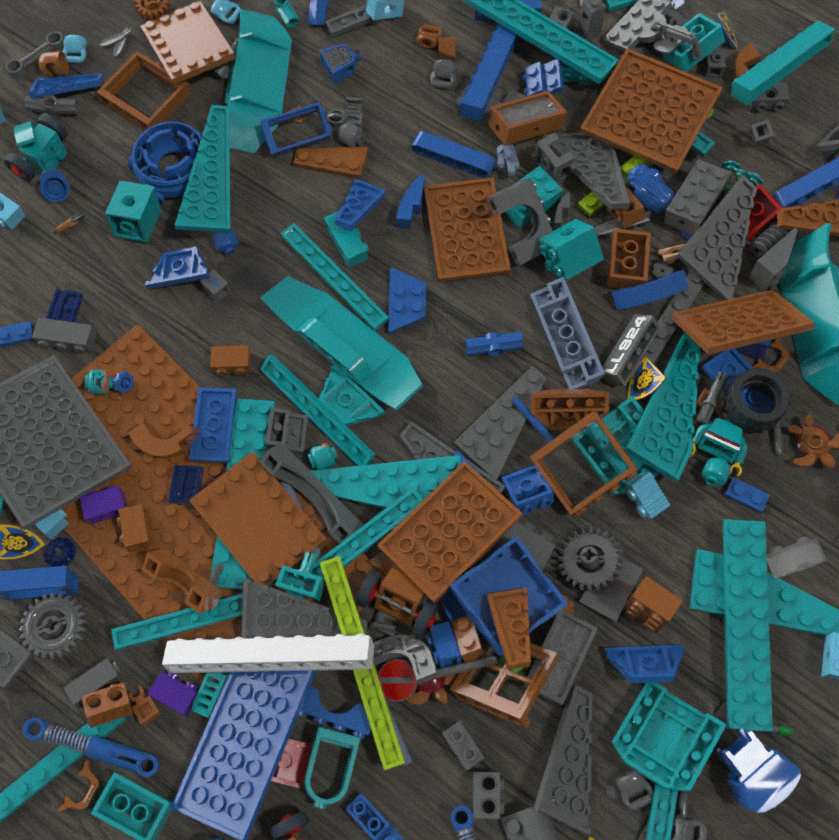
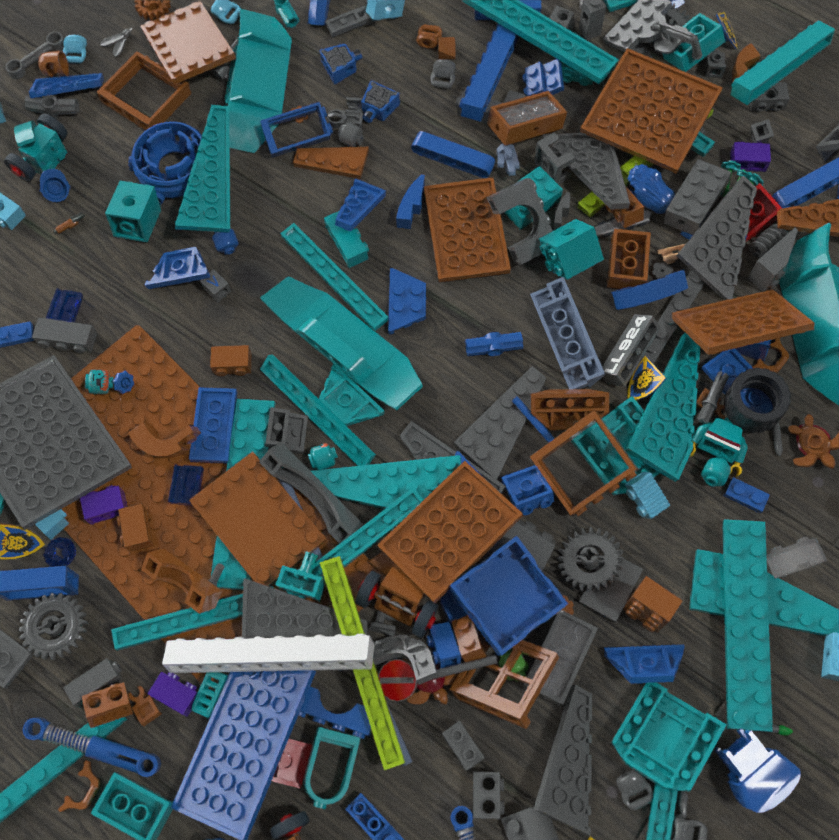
dark orange wing [486,587,531,670] -> none
none -> torso [361,80,400,123]
none -> dark purple brick [730,142,771,172]

